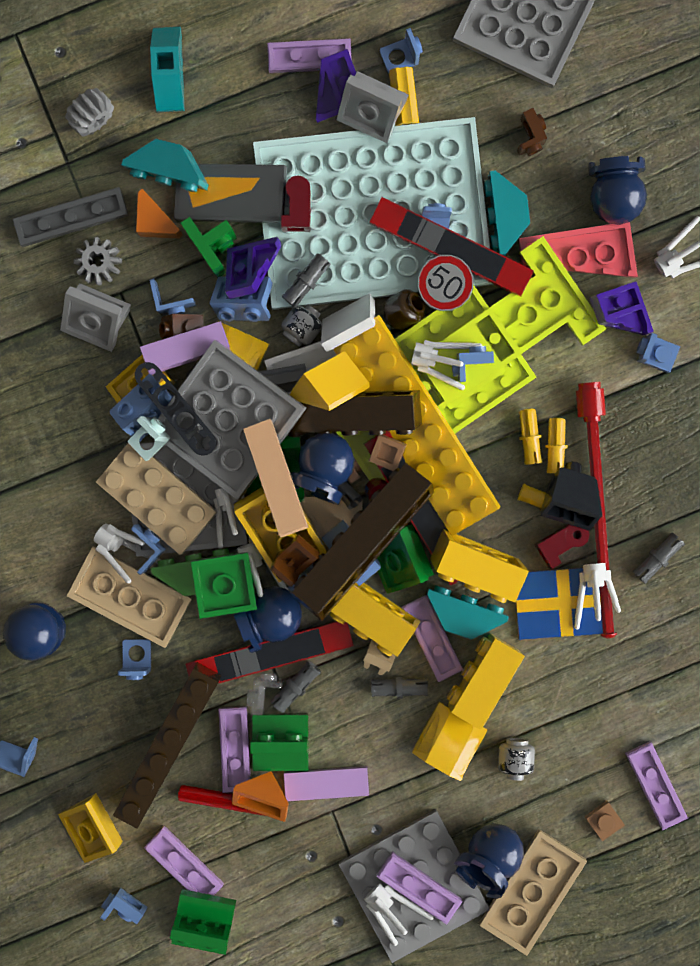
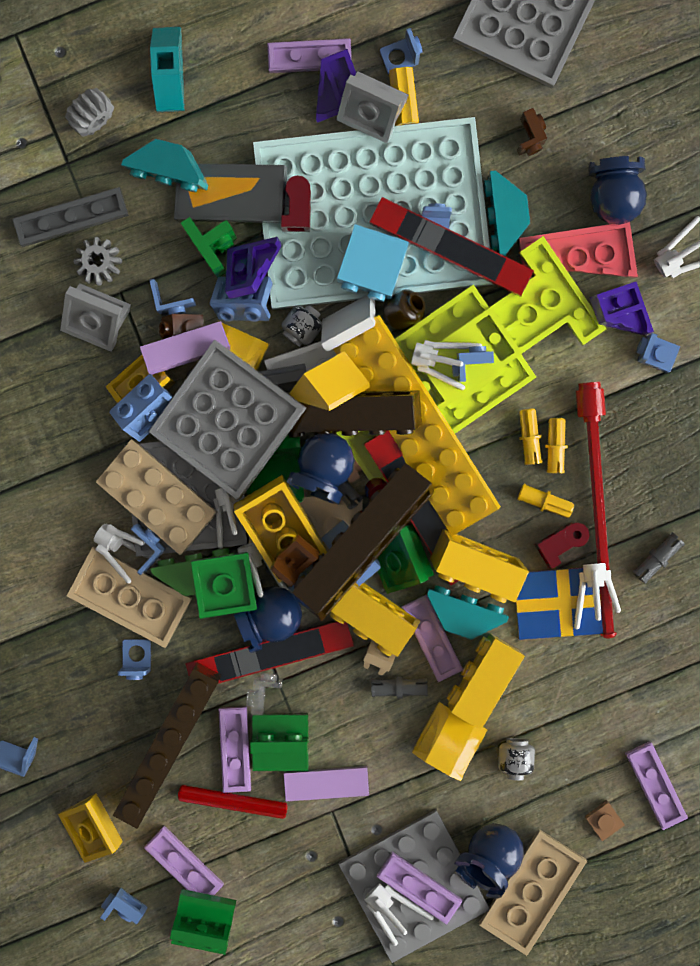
dark blue tile [3,602,66,661] -> none
light aqua bracket [128,416,171,461] -> none
black beam [135,362,216,456] -> none
orange slope [136,189,183,239] -> none
orange slope [232,771,289,822] -> none
light nougat tile [243,419,309,538] -> none
dark grey pin [271,660,321,713] -> none
dark grey pin [282,253,331,308] -> none
medium nougat plate [369,434,407,471] -> none
piece [418,255,474,311] -> none
black torso [540,461,602,531] -> none
none -> medium azure brick [337,224,409,302]

